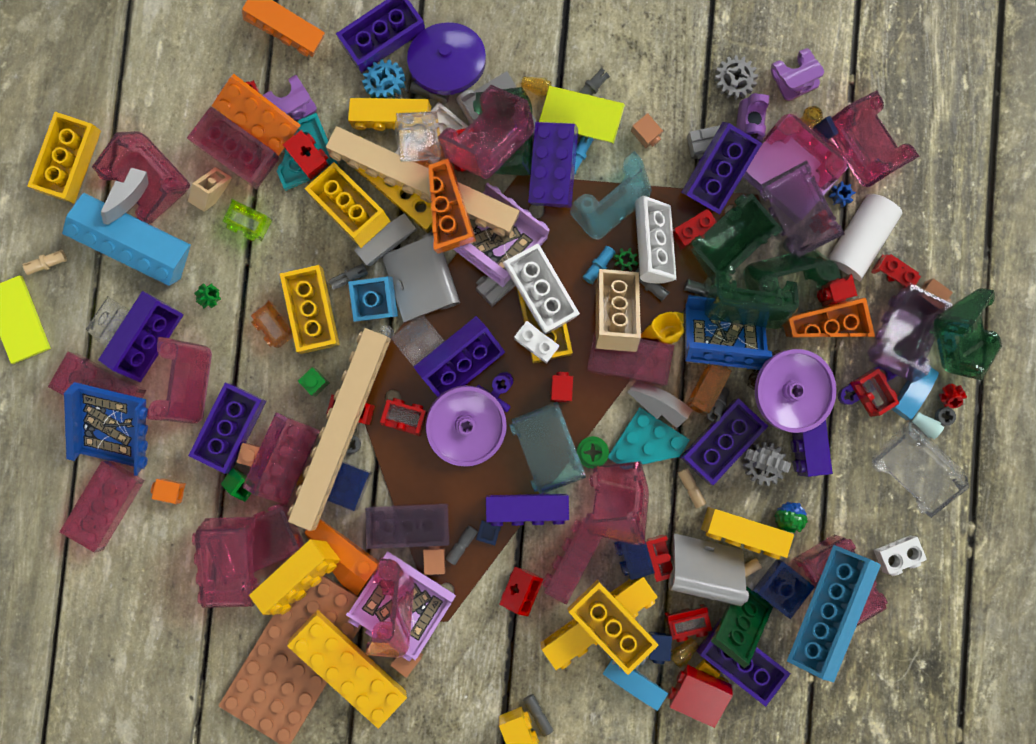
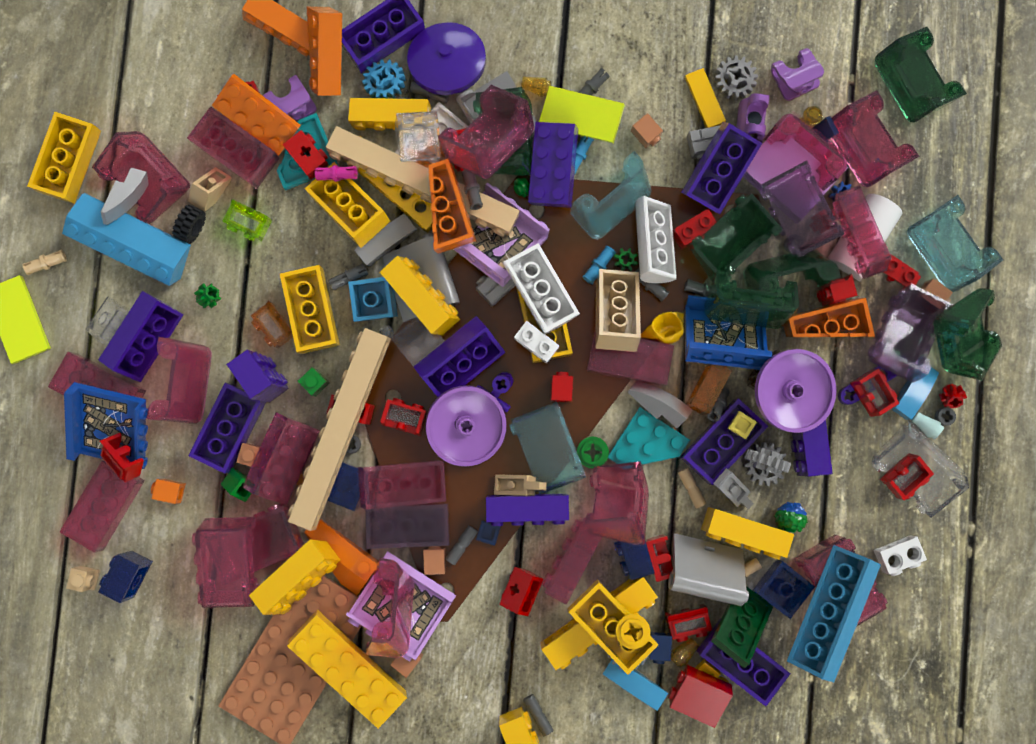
none -> tan brick [66,566,100,592]
none -> clear blue brick [98,551,153,603]
none -> red window [100,433,144,482]
none -> black tyre [172,204,206,244]
none -> dark purple brick [226,349,289,403]
none -> orange wedge [307,6,342,96]
none -> dark pink pin [315,165,358,181]
none -> clear pink brick [358,460,446,509]
none -> yellow brick [380,255,460,335]
none -> dark grey pin [462,168,483,210]
none -> tan hinge [494,474,546,496]
none -> green plate [513,178,530,197]
none -> yellow gear [616,614,650,649]
none -> yellow tile [684,68,726,128]
none -> light grey hinge [713,468,754,510]
none -> light yellow tile [728,411,757,439]
none -> clear pink brick [831,185,892,279]
none -> clear green windscreen [875,26,967,123]
none -> red window [880,453,934,501]
none -> clear light blue windscreen [907,195,1003,292]

